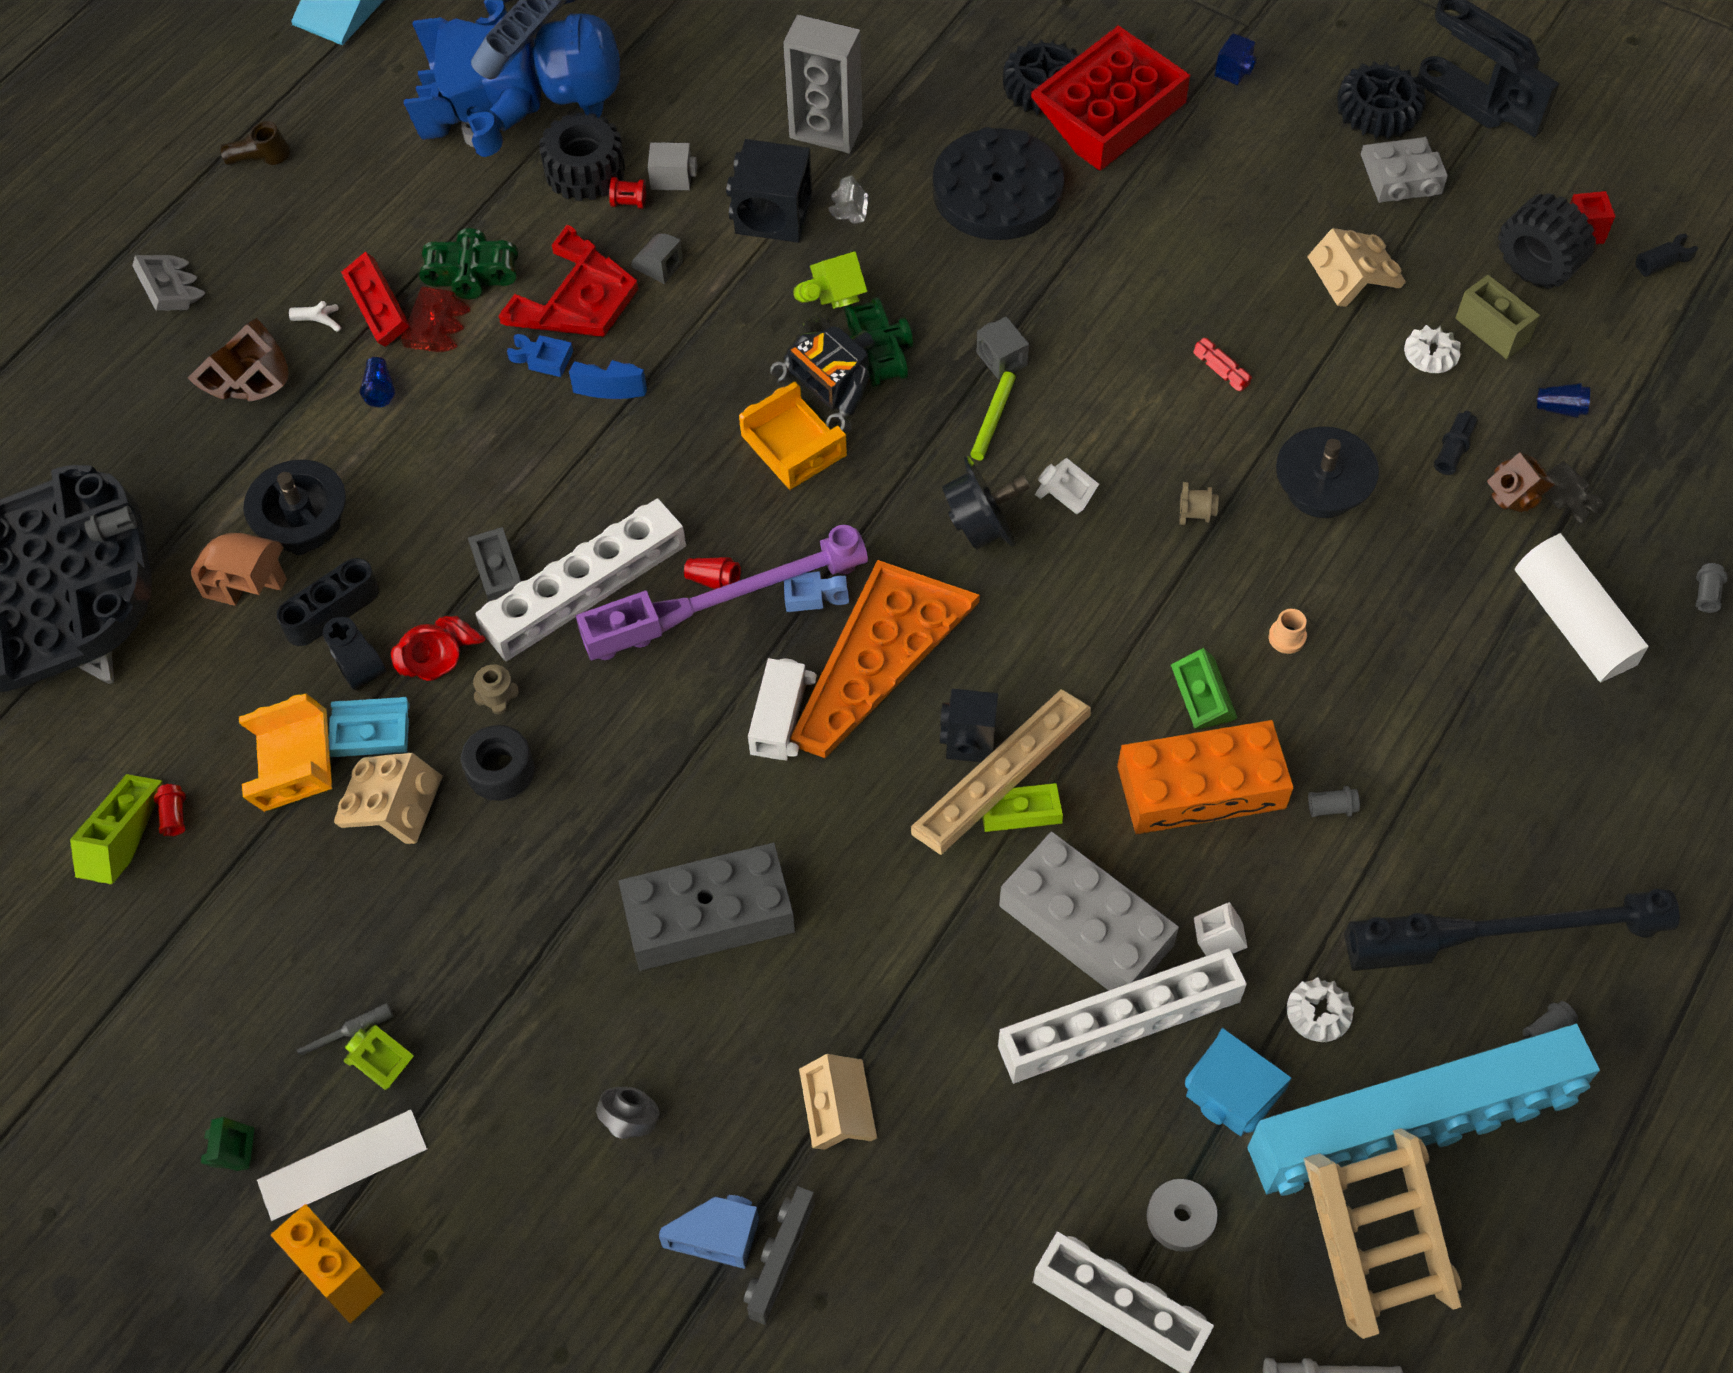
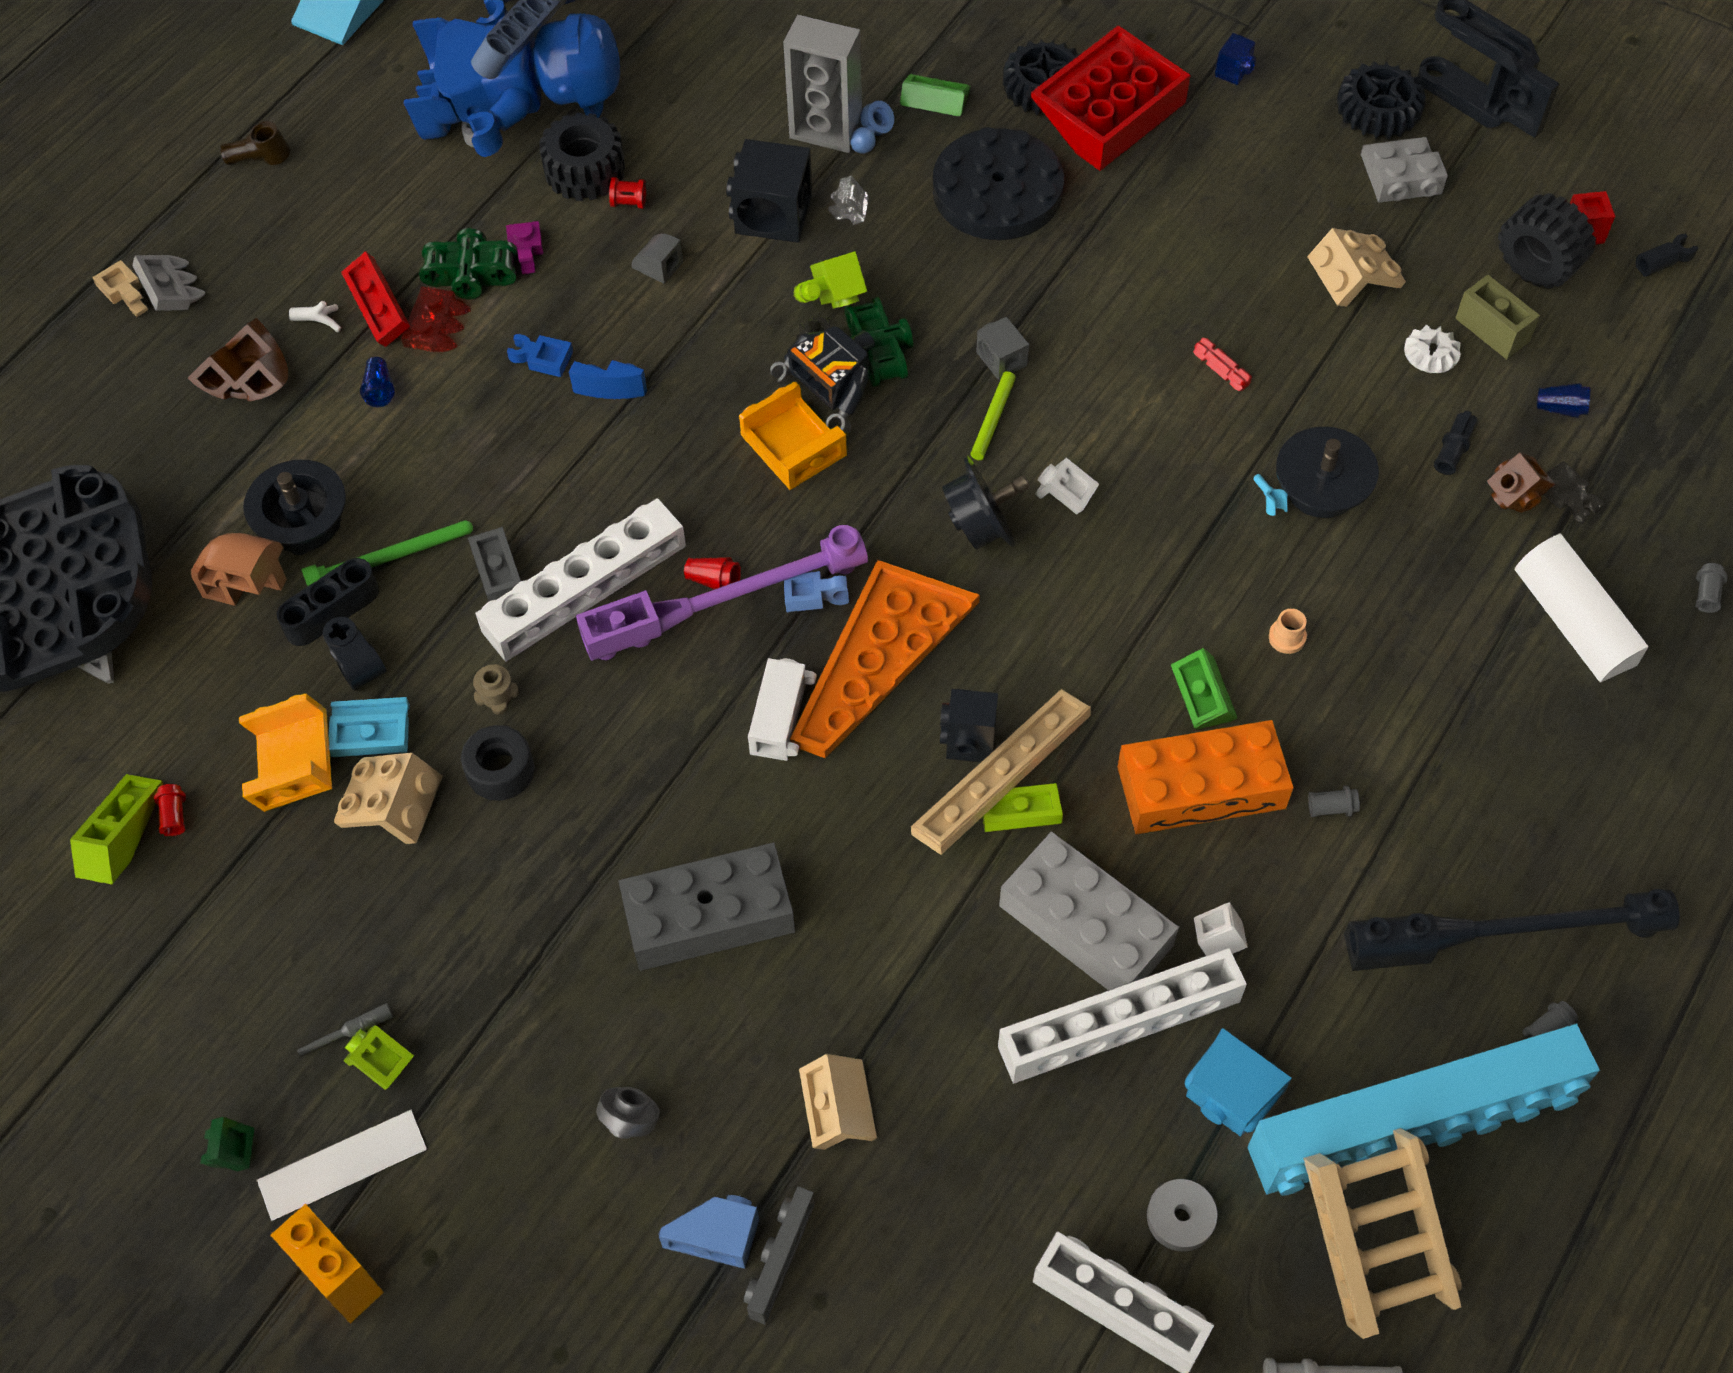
dark grey pin [85,506,137,543] -> none
red hair [391,616,485,681] -> none
red wing [499,225,638,337] -> none
light grey brick [648,143,697,190] -> none
dark tan brick [1179,482,1219,525] -> none
white gear [1287,977,1354,1042] -> none
none -> tan plate [92,260,148,317]
none -> bright green piece [301,521,473,586]
none -> magenta plate [506,221,543,274]
none -> medium blue plate [850,101,894,154]
none -> bright green slope [900,74,971,116]
none -> medium azure hand [1253,474,1288,516]

